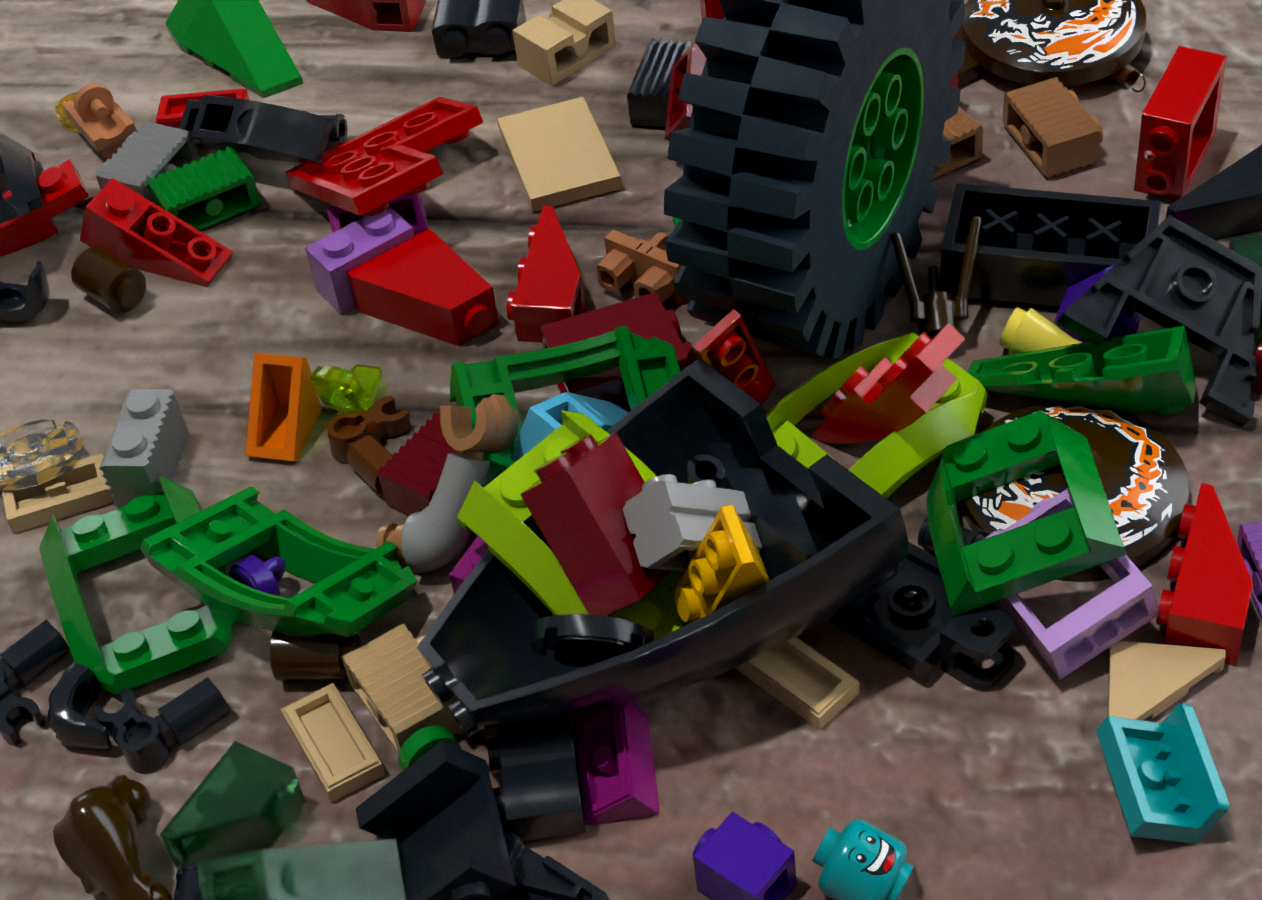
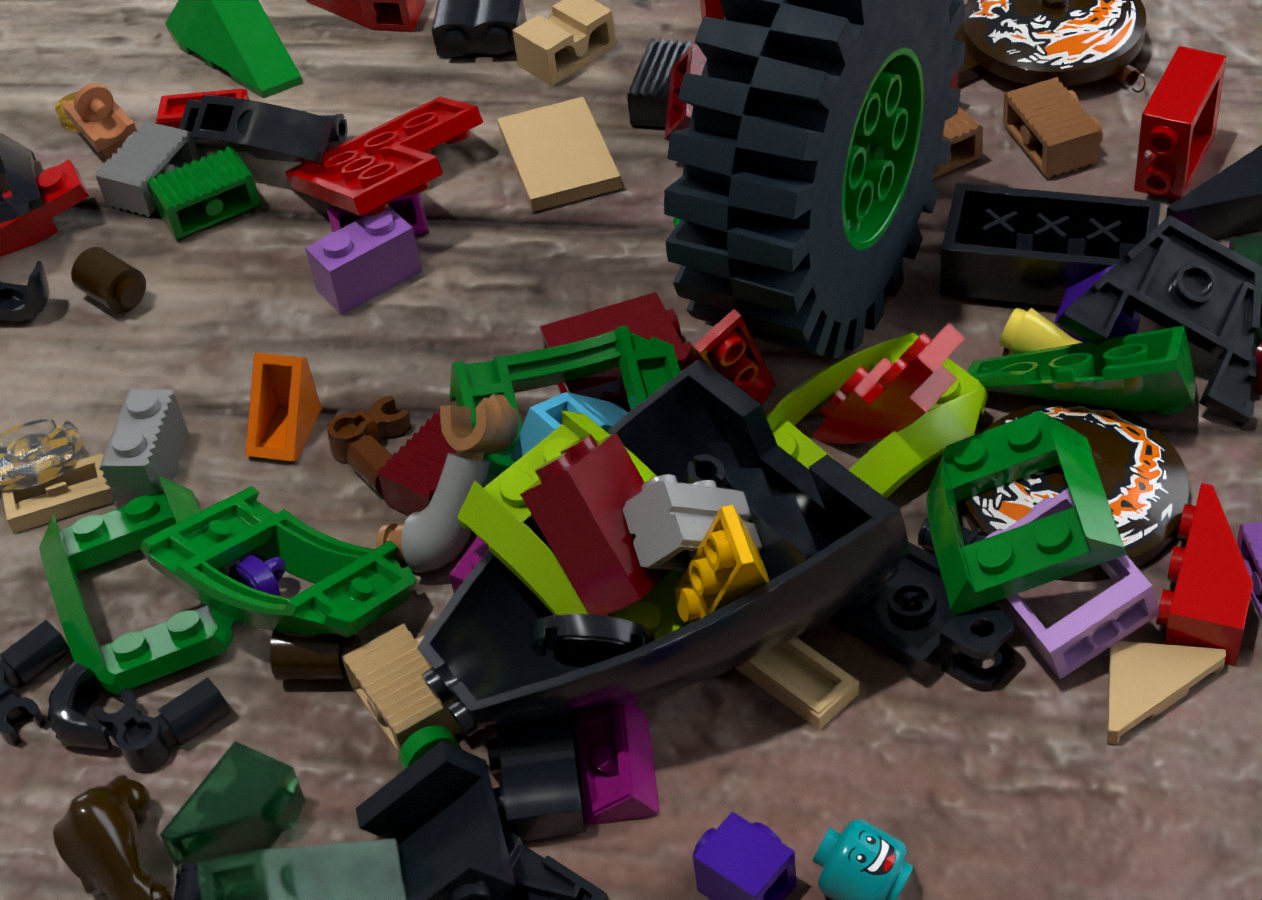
red slope [79,178,233,287] -> none
tan tile [280,683,386,803] -> none
clear neon green hair [310,365,382,413] -> none
red slope [347,228,500,346] -> none
red slope [506,206,586,343] -> none
nougat hips [596,230,685,304] -> none
dark brown plant [891,215,982,339] -> none
teal bracket [1096,703,1229,844] -> none

